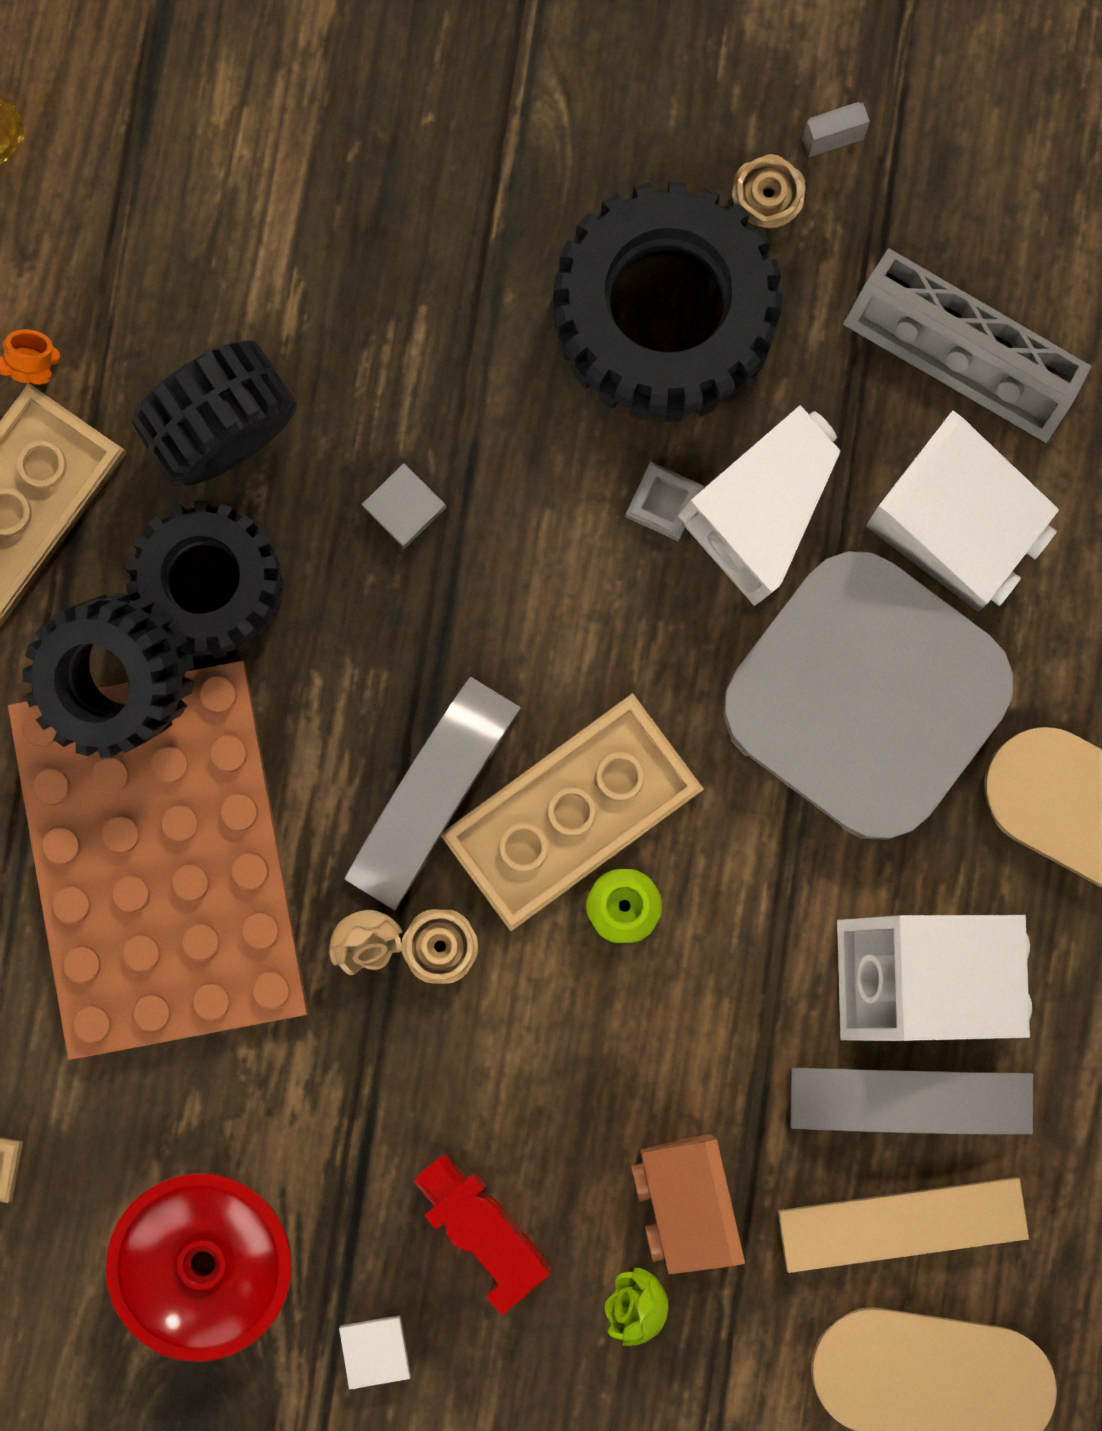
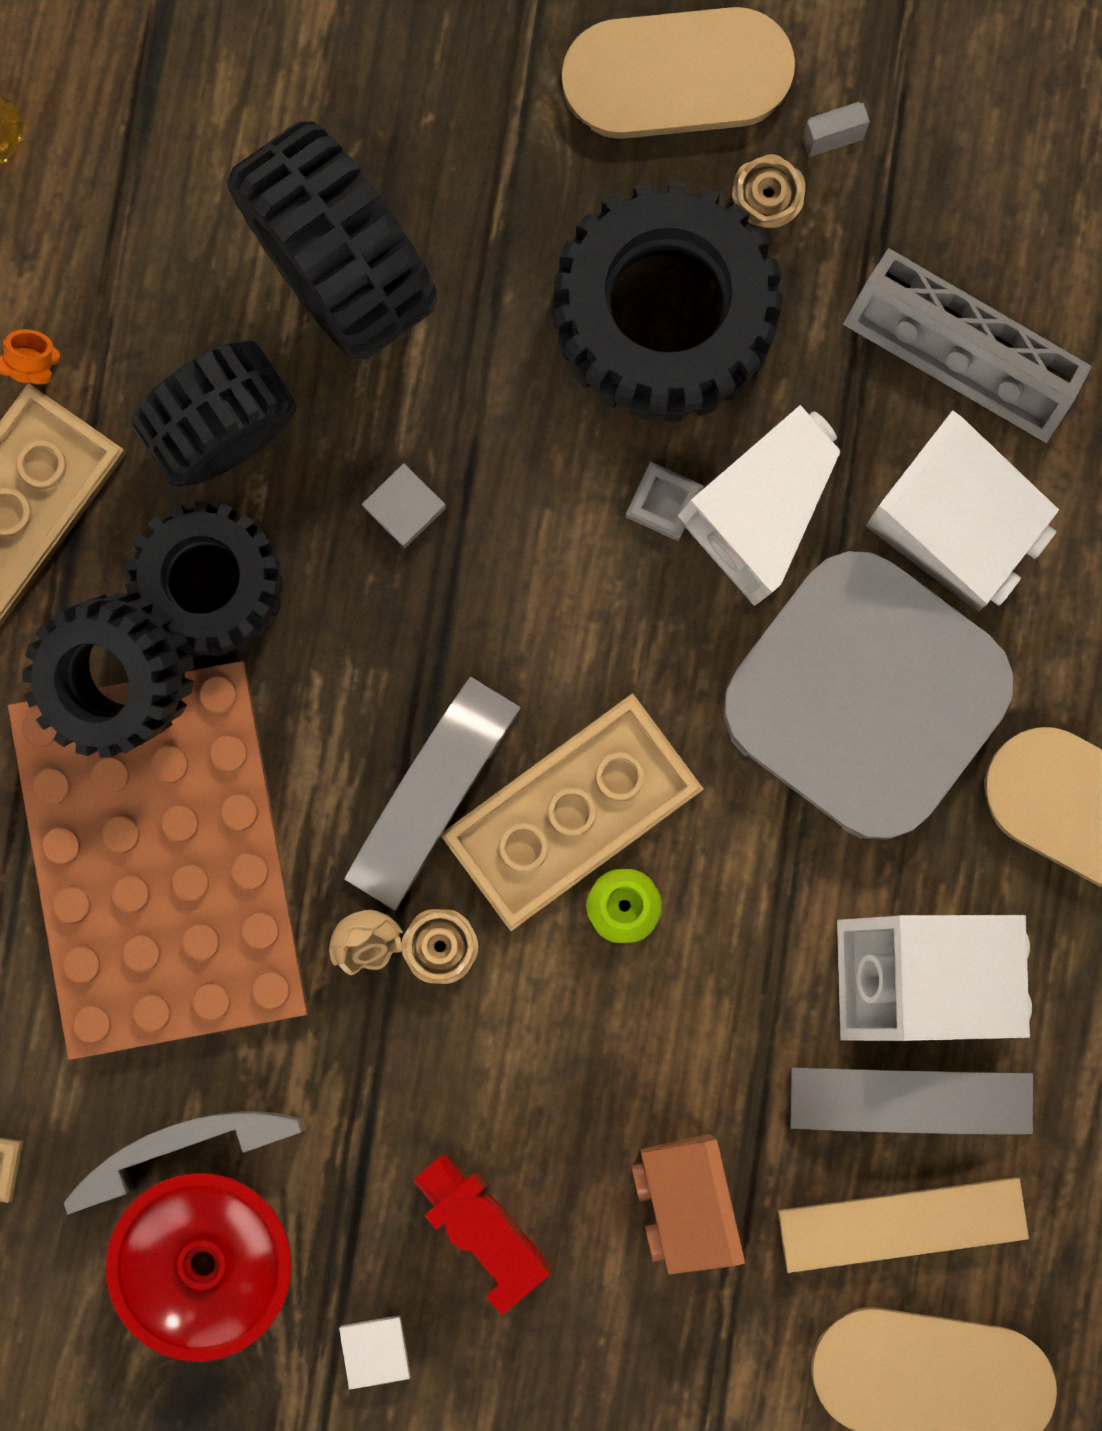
lime plate [604,1268,668,1346] -> none
none -> light grey slope [64,1111,306,1215]
none -> black tyre [226,121,438,360]
none -> tan tile [562,7,795,139]

